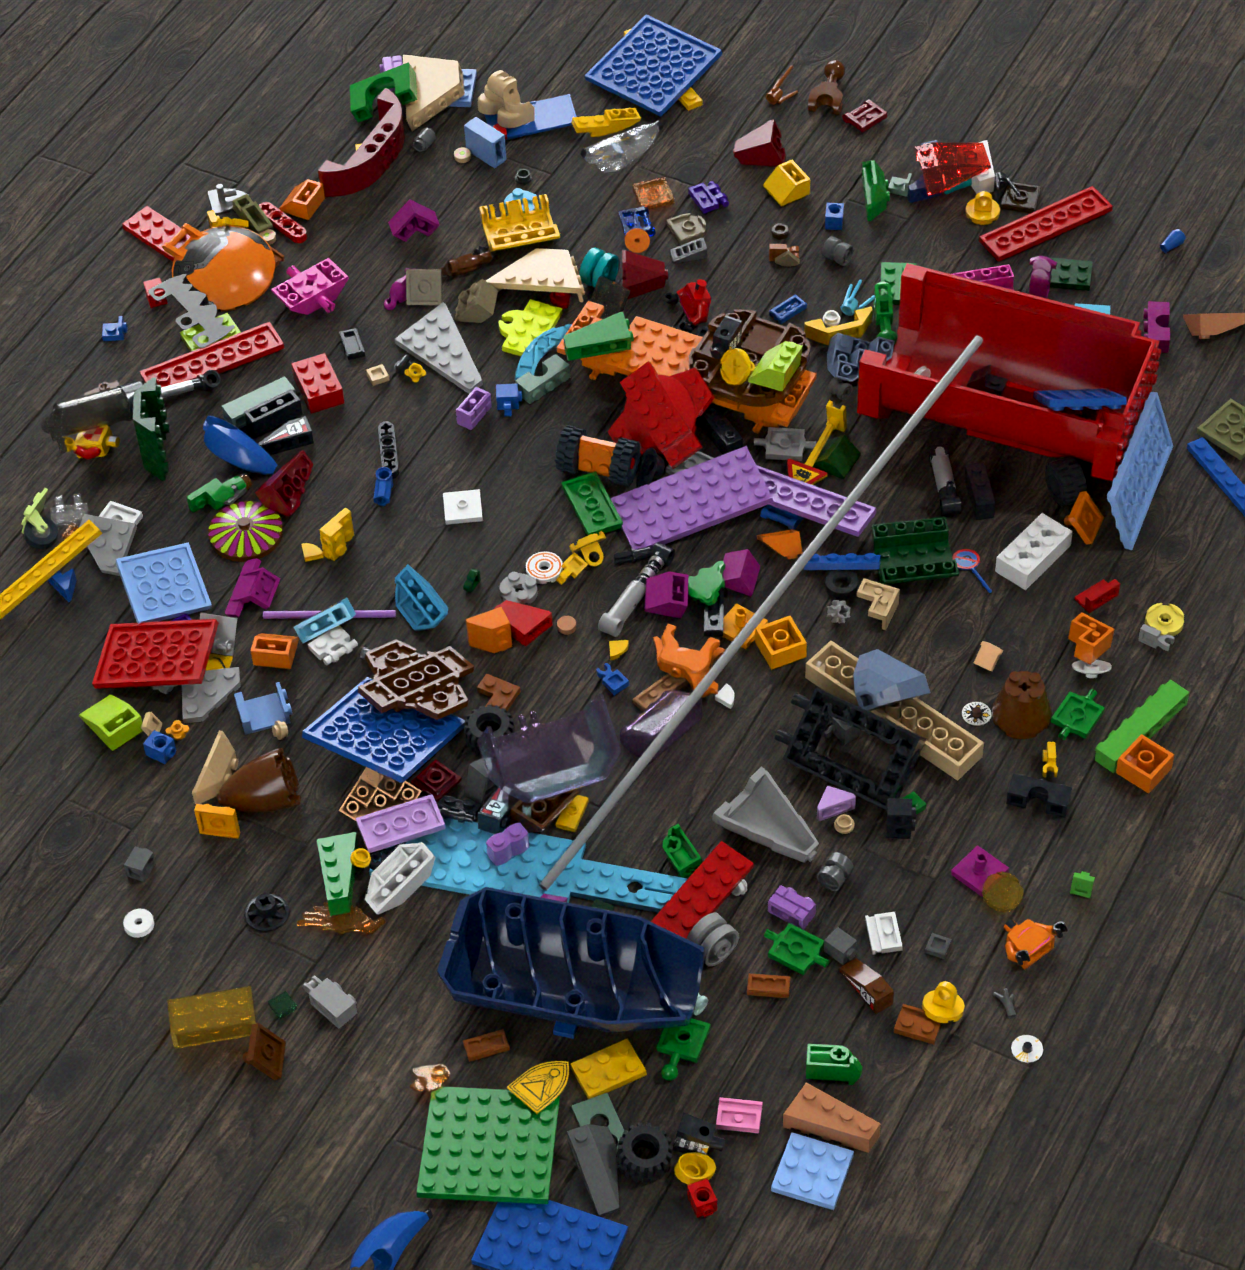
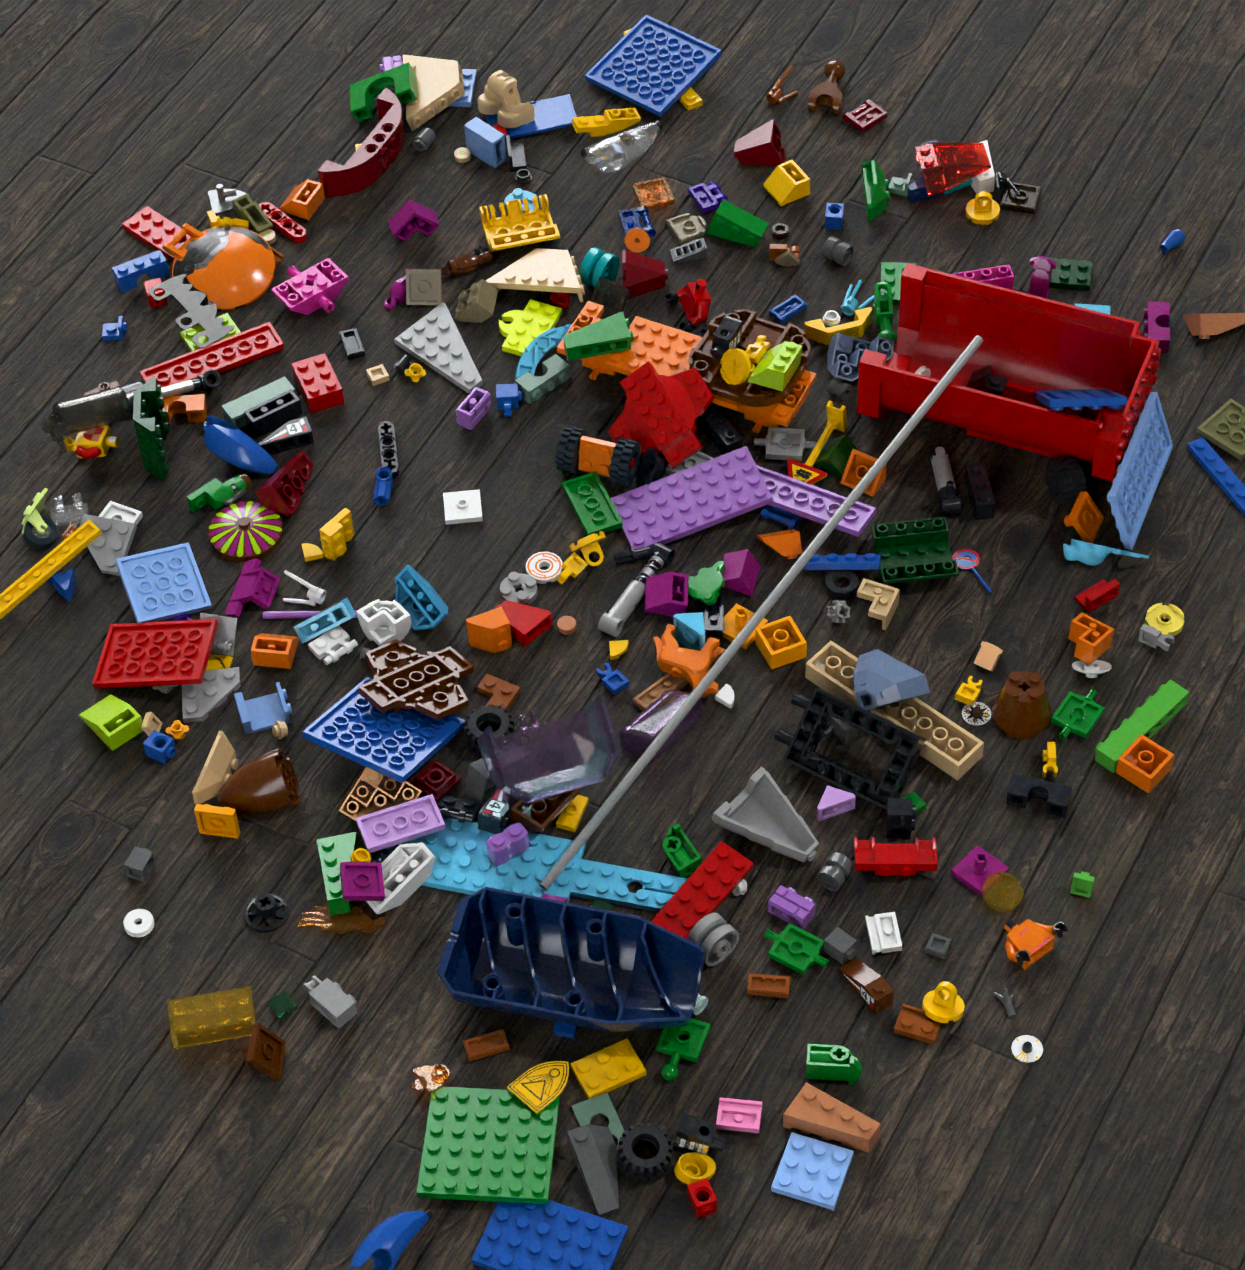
dark green tile [463,568,481,593] -> none
tan plate [834,814,854,834] -> none
red plate [979,186,1113,262] -> none
white brick [995,513,1072,590] -> none
none -> blue arch [112,250,169,293]
none -> orange arch [163,394,207,424]
none -> white plant [283,570,326,606]
none -> magenta tile [340,862,385,901]
none -> white brick [357,599,411,646]
none -> panel [506,135,526,172]
none -> medium azure slope [673,612,705,651]
none -> green wedge [706,199,769,247]
none -> yellow plate [745,335,770,364]
none -> orange slope [840,449,887,497]
none -> red bracket [854,837,938,877]
none -> yellow plate [954,676,982,706]
none -> medium azure animal [1063,539,1149,566]

